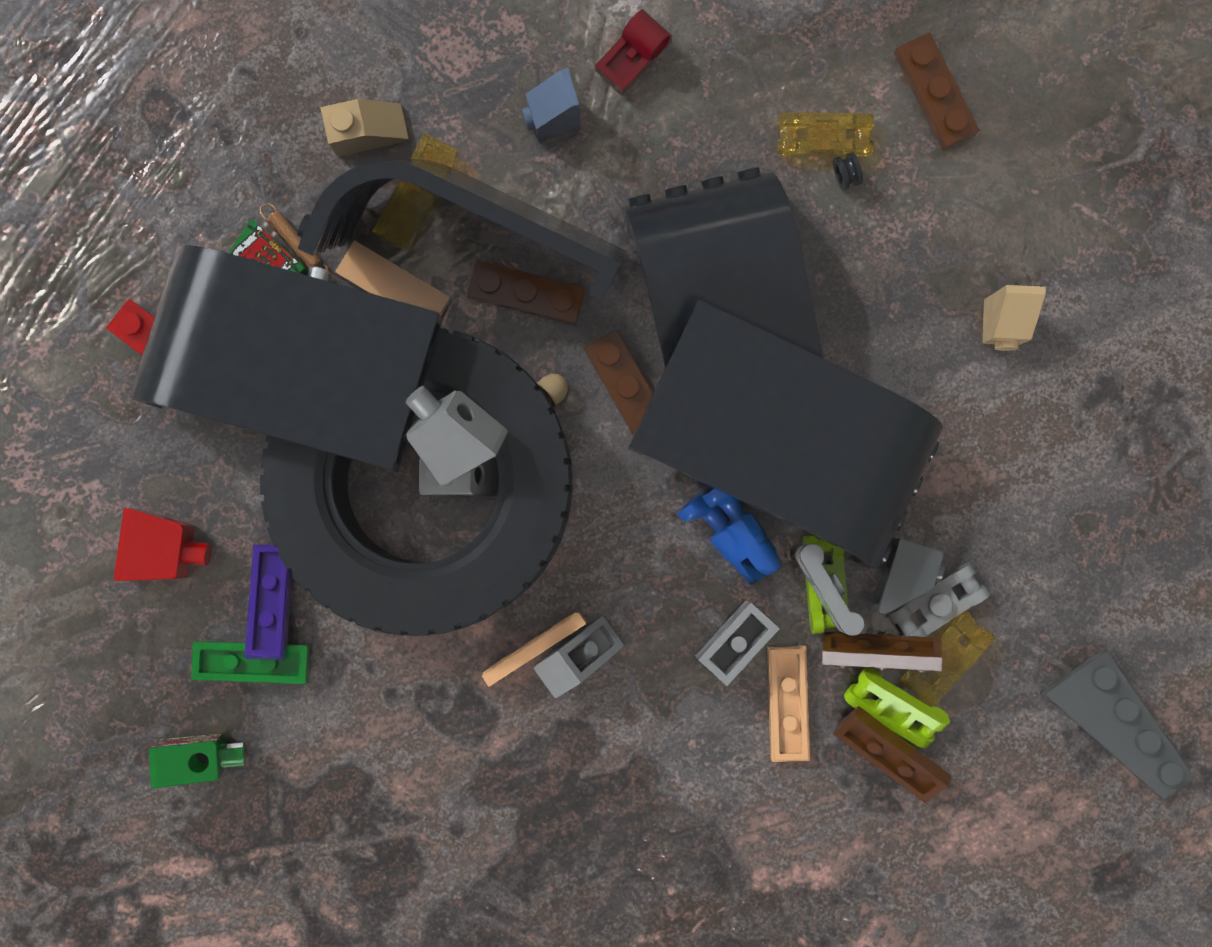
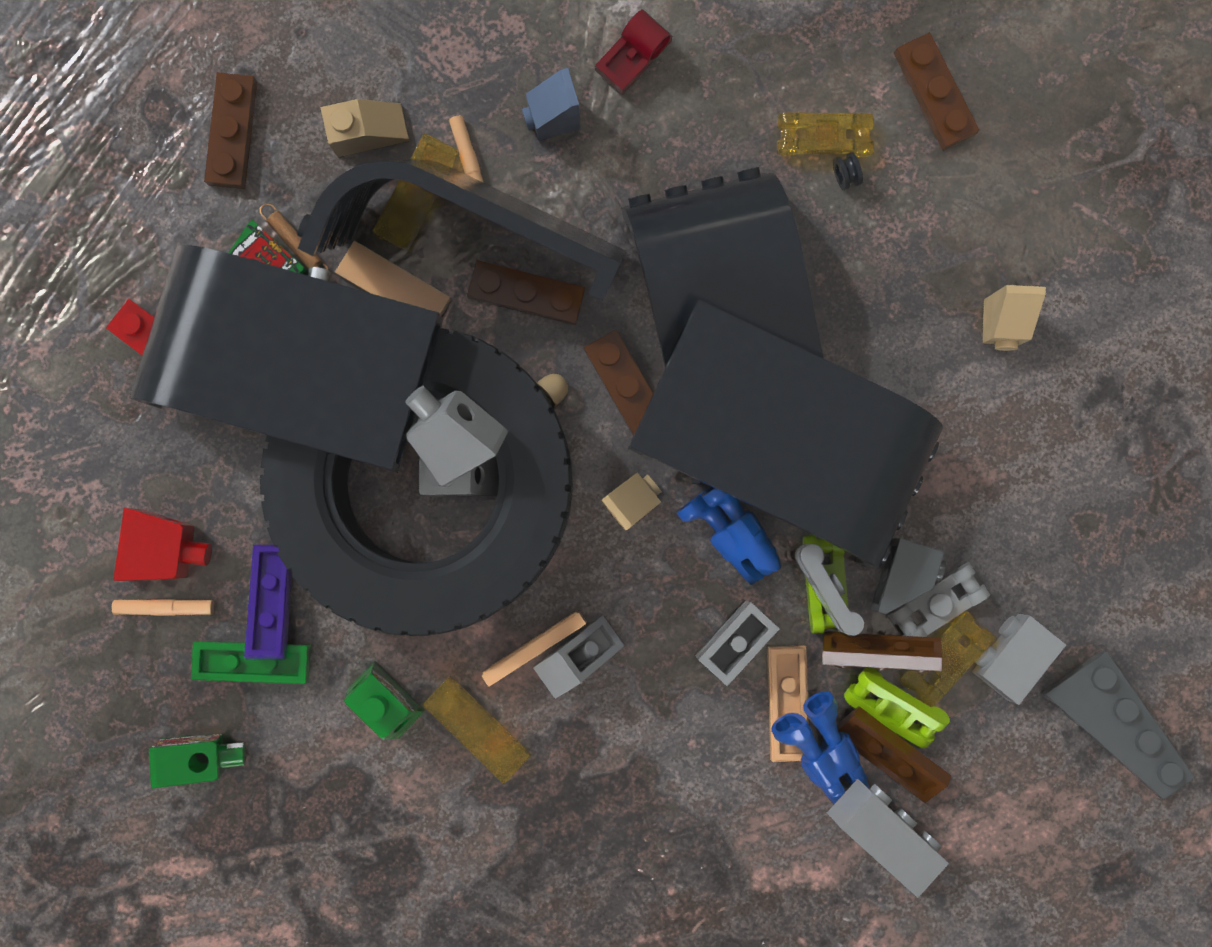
none -> light nougat piece [112,599,215,616]
none -> reddish brown plate [204,72,257,189]
none -> green torso [344,661,426,740]
none -> clear yellow plate [422,676,531,784]
none -> light nougat piece [449,115,484,183]
none -> tan slope [601,472,662,531]
none -> blue piece [771,691,869,805]
none -> light grey brick [827,779,949,898]
none -> light grey brick [972,614,1066,705]

